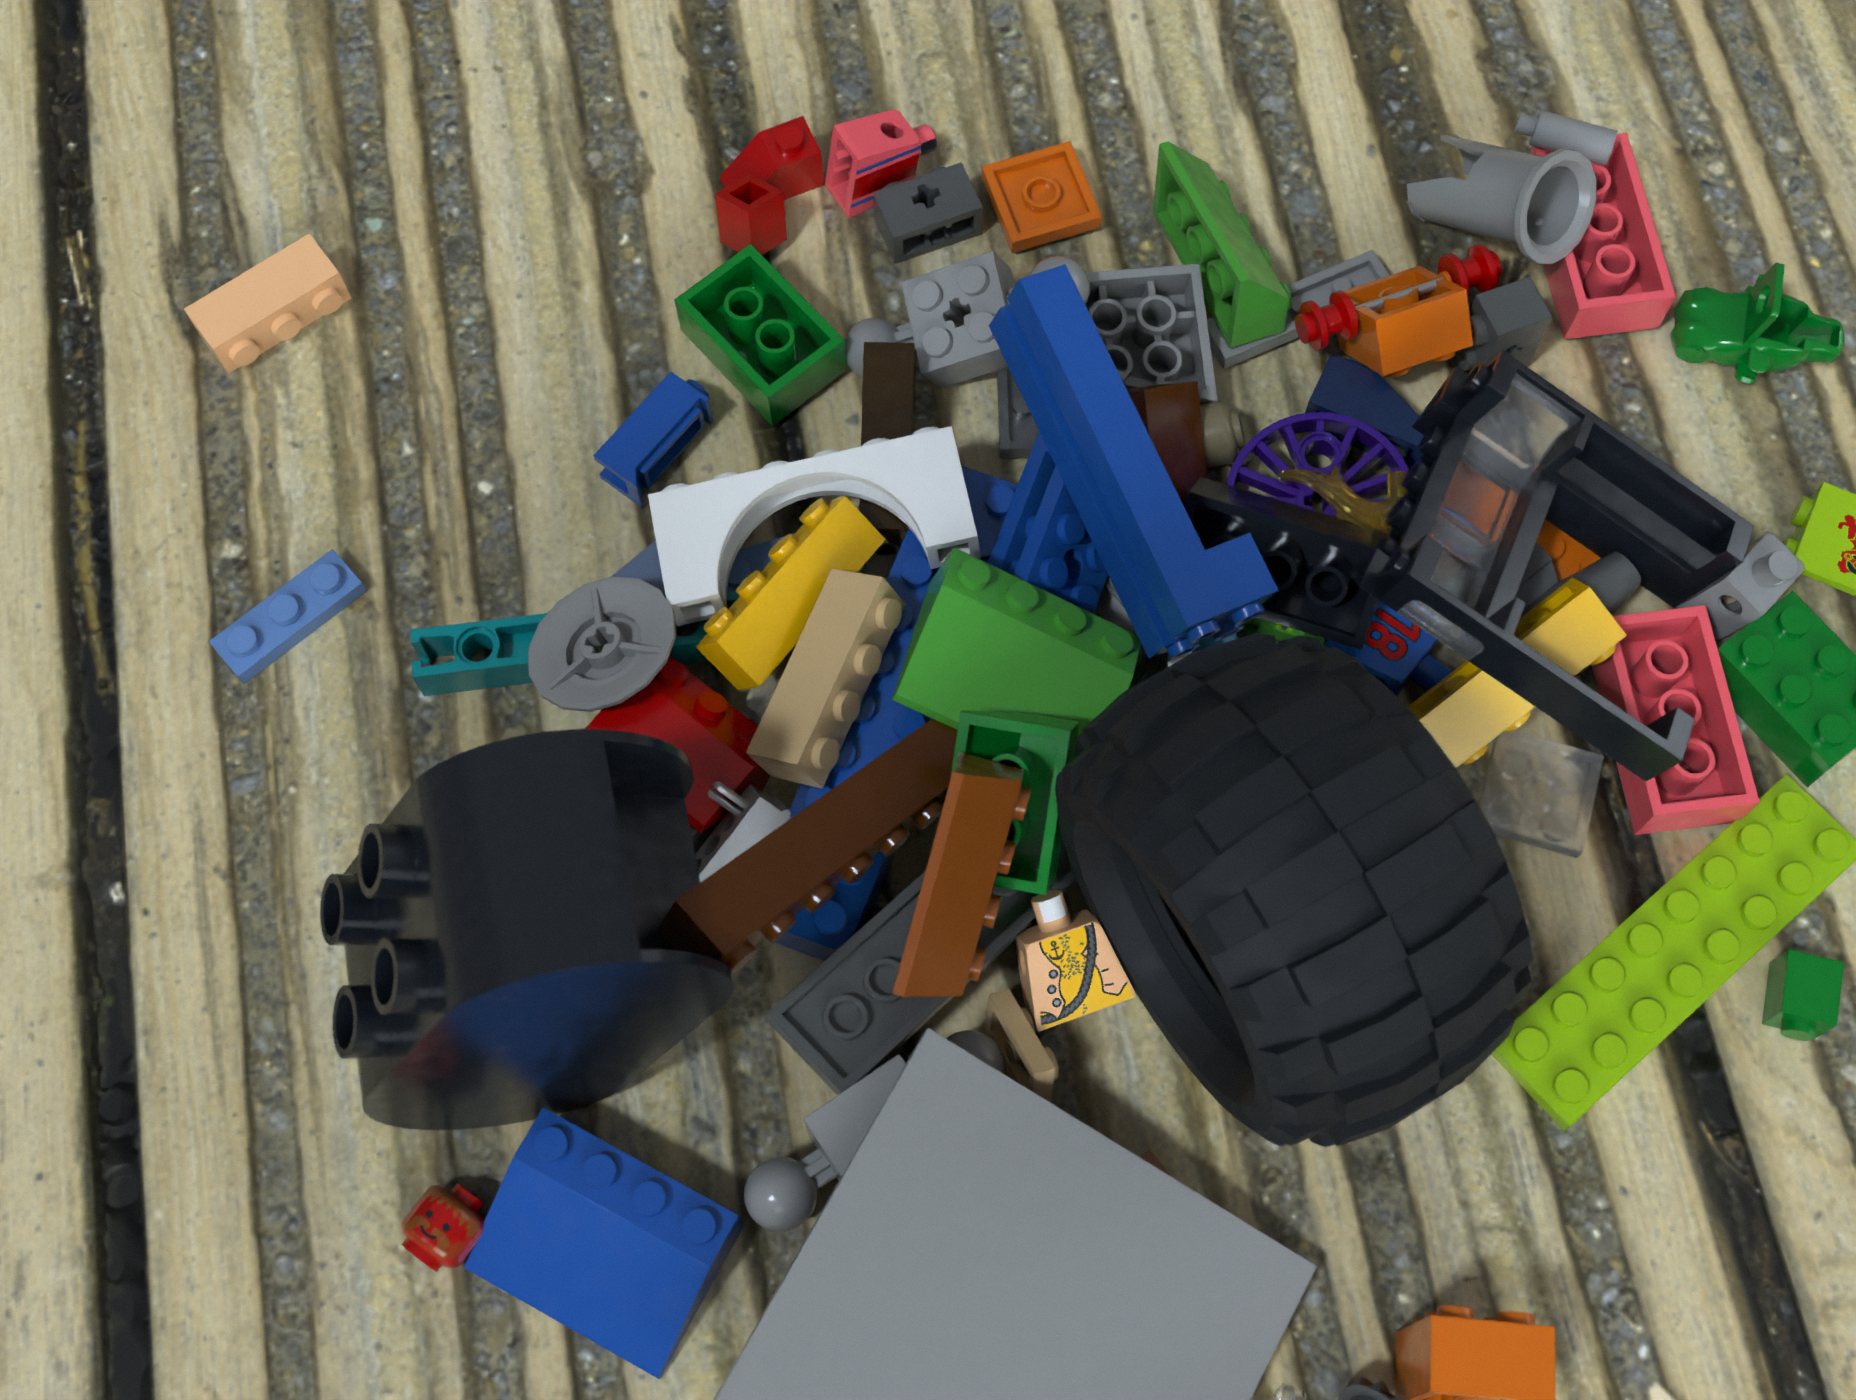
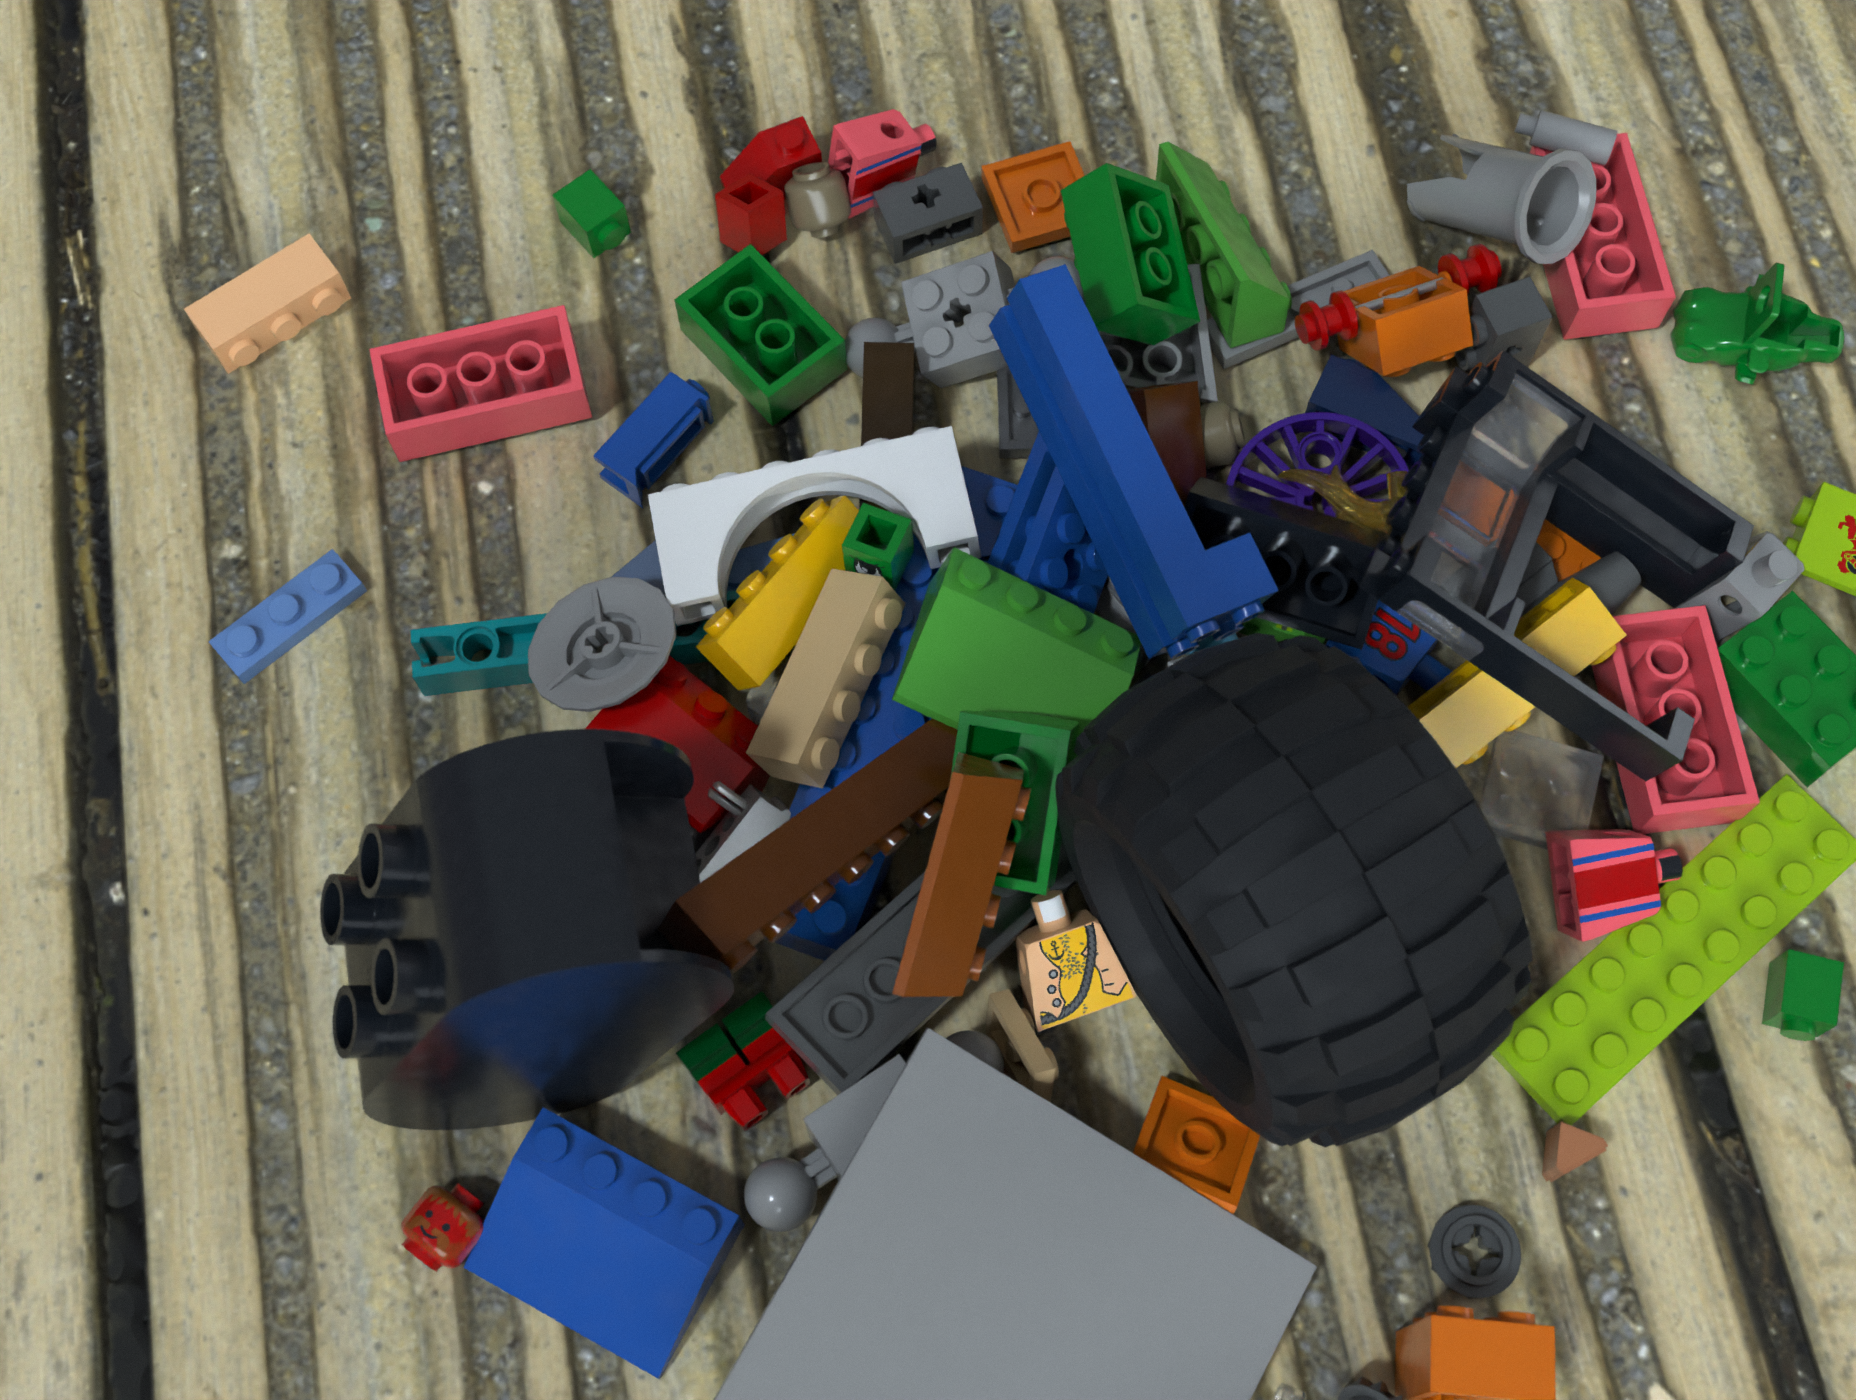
none -> coral brick [369,305,593,462]
none -> green brick [552,169,631,258]
none -> red hips [676,991,810,1131]
none -> dark tan head [784,162,851,238]
none -> green brick [842,503,914,590]
none -> green brick [1061,163,1200,346]
none -> orange plate [1132,1076,1260,1214]
none -> dark grey gear [1427,1205,1521,1299]
none -> nougat slope [1542,1122,1608,1182]
none -> torso [1545,829,1682,942]

